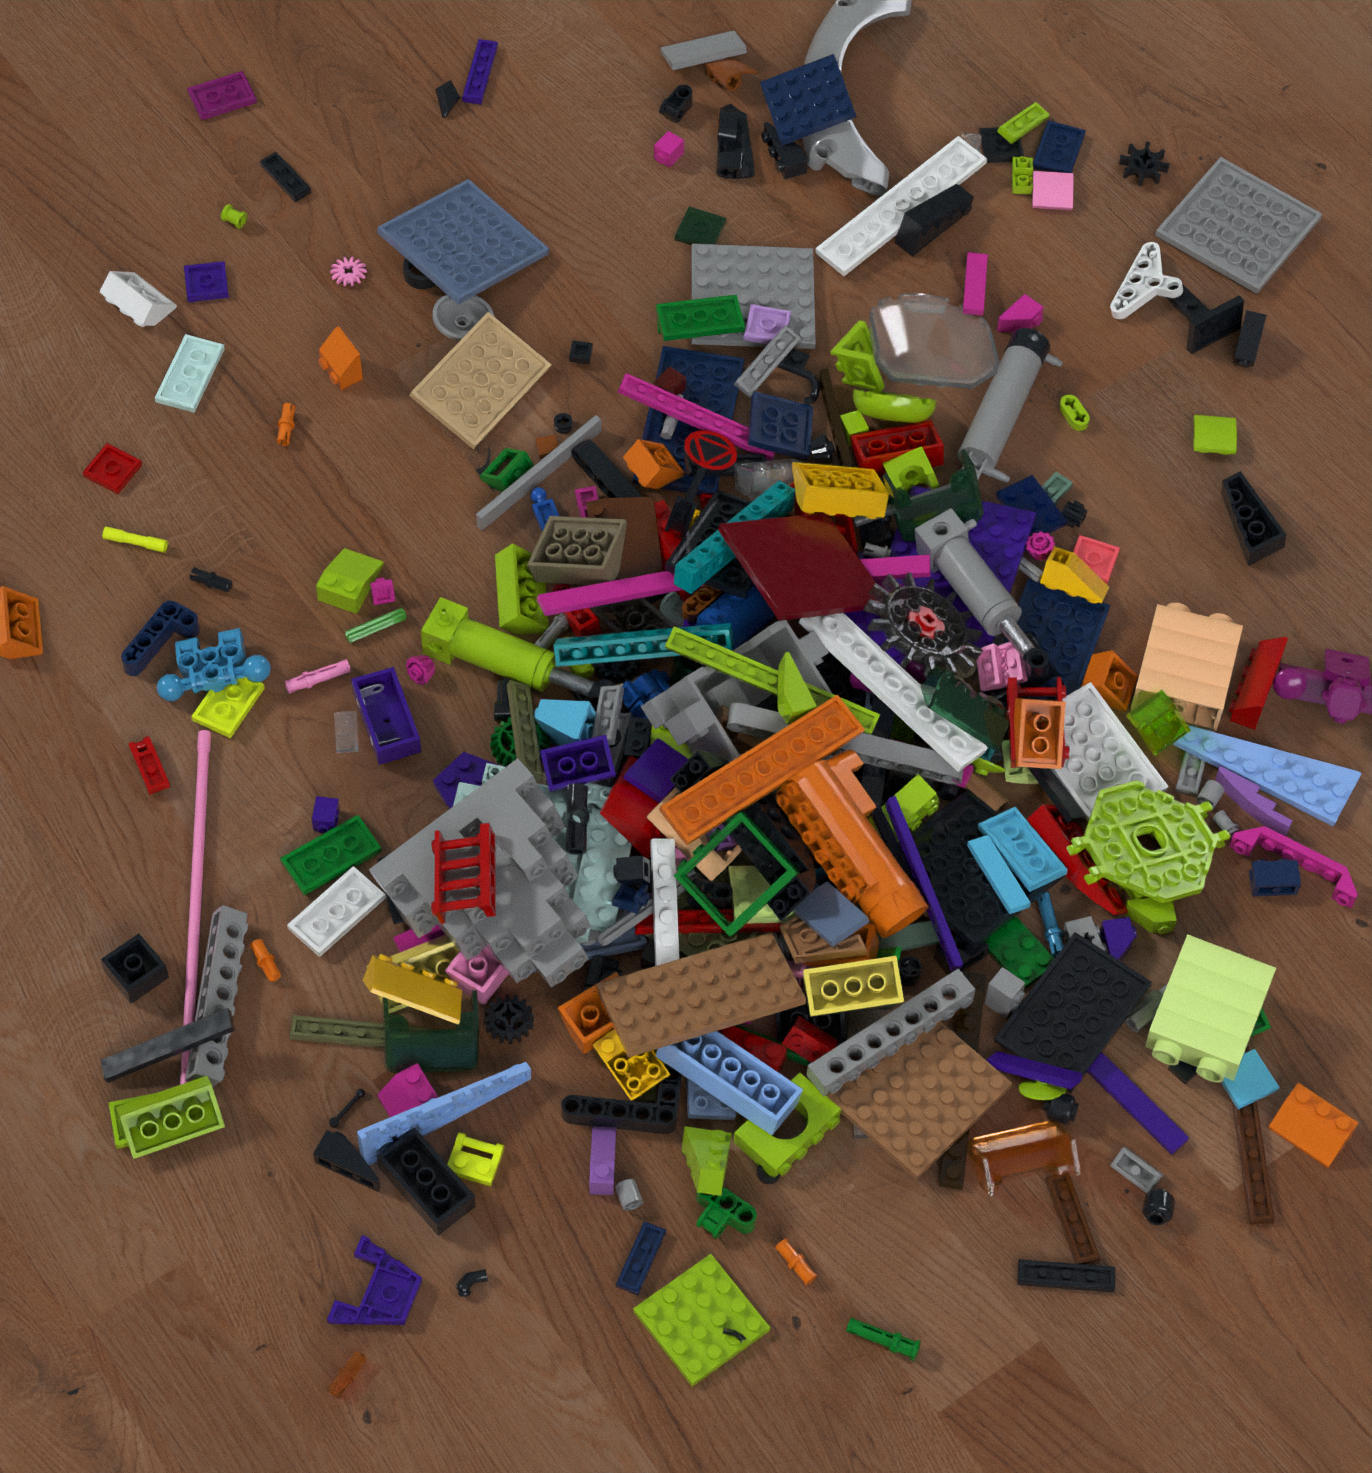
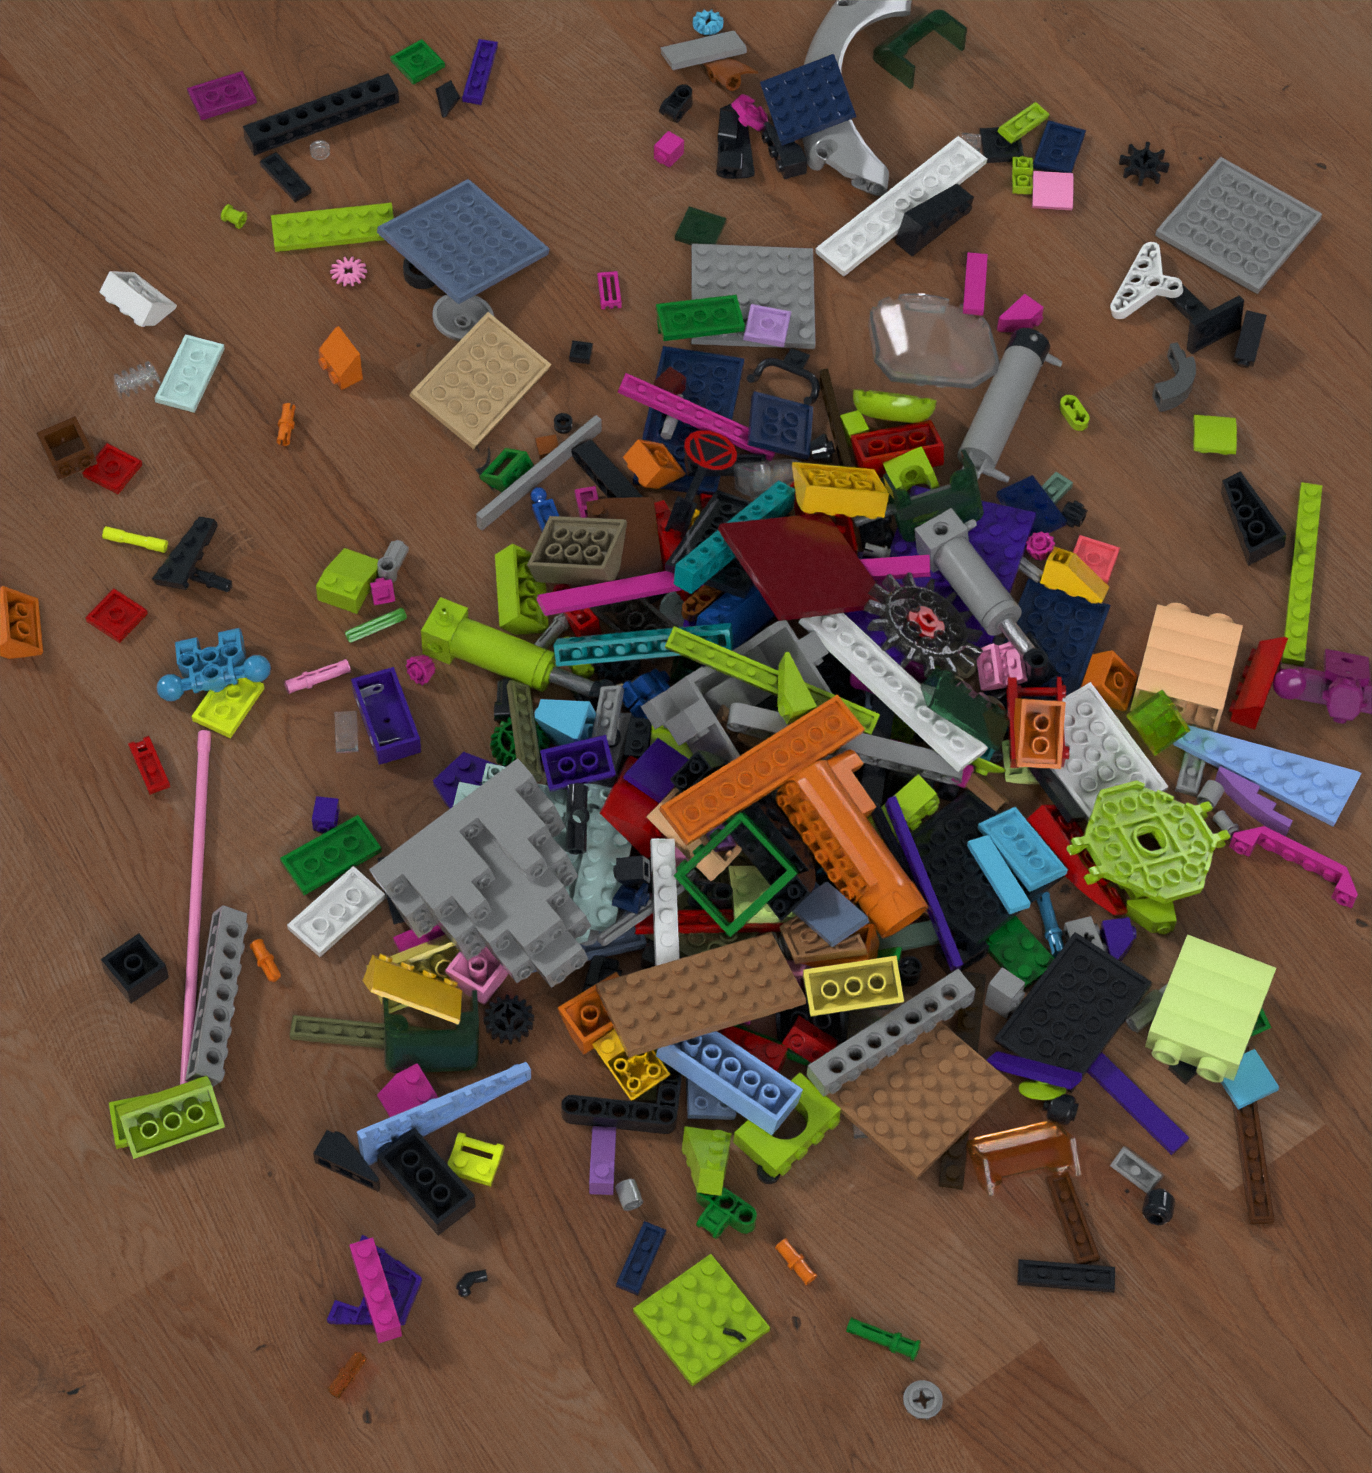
black tile [101,1008,235,1083] -> none
dark blue beam [121,601,200,676] -> none
dark purple tile [184,261,229,302] -> none
black hinge [329,1089,365,1128] -> none
red fence [431,823,496,924] -> none
light grey tile [734,325,801,398] -> none
lime bracket [830,320,885,392] -> none
dark blue brick [1248,859,1301,896] -> none
orange slope [1268,1083,1358,1168] -> none
none -> reddish brown window [36,416,97,480]
none -> red tile [85,588,148,643]
none -> clear piece [113,361,161,399]
none -> black wing [152,516,218,590]
none -> black brick [243,73,399,156]
none -> lime plate [271,203,394,252]
none -> clear tile [310,140,330,160]
none -> dark pink brick [349,1237,402,1343]
none -> light grey piece [377,540,409,583]
none -> green tile [390,39,445,85]
none -> dark pink tile [597,271,622,309]
none -> medium azure gear [693,9,723,35]
none -> dark pink plate [731,94,768,131]
none -> clear green windscreen [873,9,967,89]
none -> light grey gear [903,1380,943,1420]
none -> dark grey arch [1152,342,1196,412]
none -> lime plate [1281,482,1322,666]

